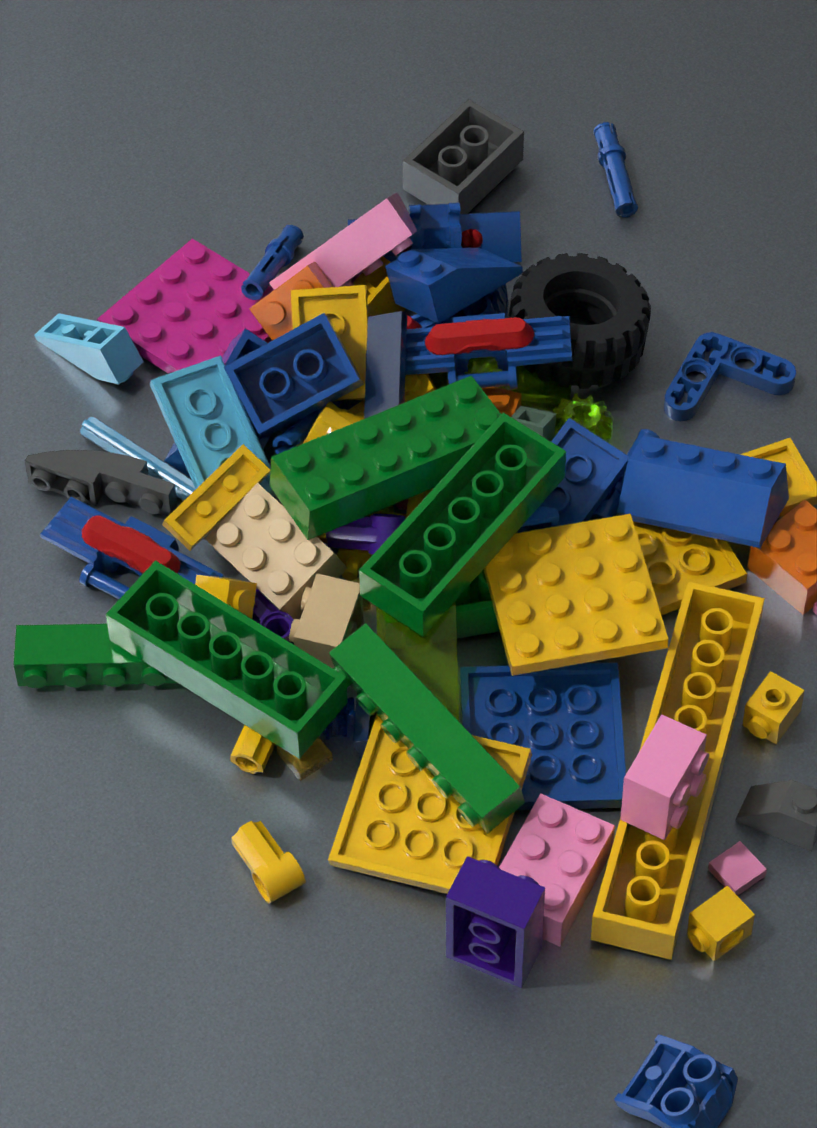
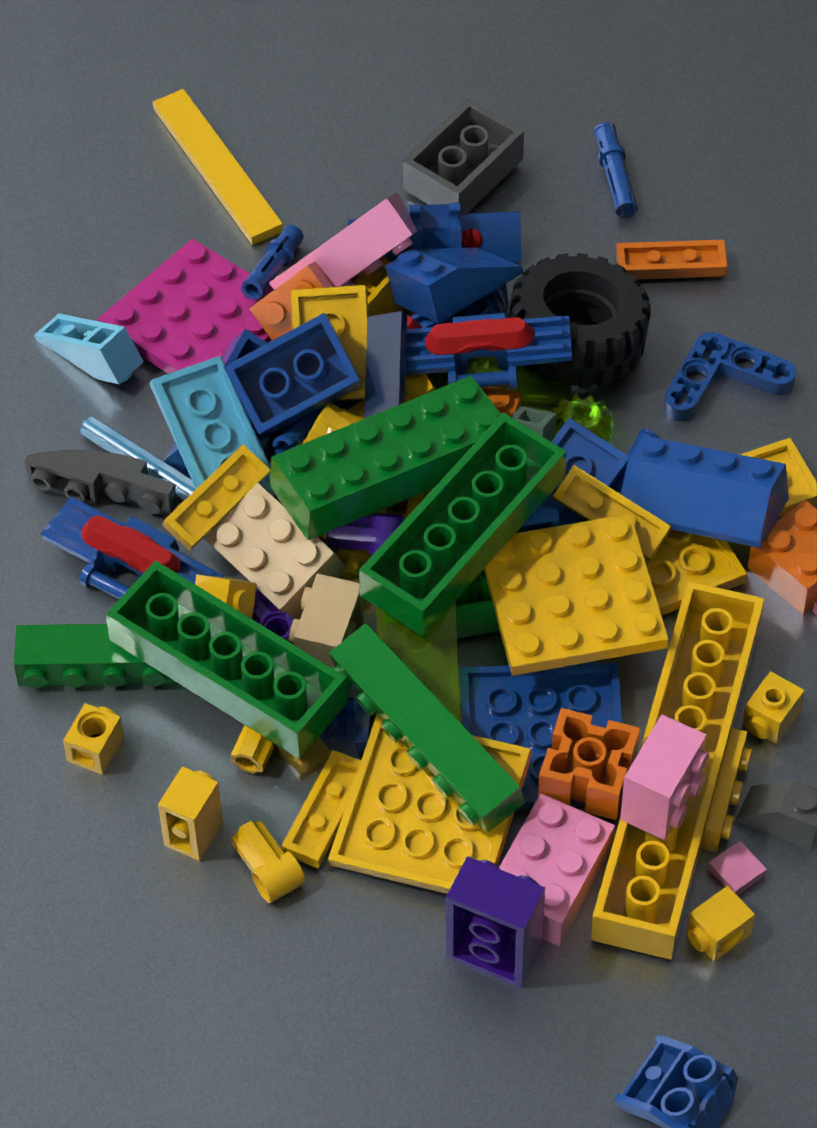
none -> yellow brick [63,703,124,775]
none -> yellow tile [153,89,283,245]
none -> yellow brick [158,766,223,861]
none -> yellow plate [281,750,361,869]
none -> orange brick [538,708,640,820]
none -> yellow plate [553,465,671,561]
none -> orange plate [616,239,727,279]
none -> yellow plate [702,728,752,853]

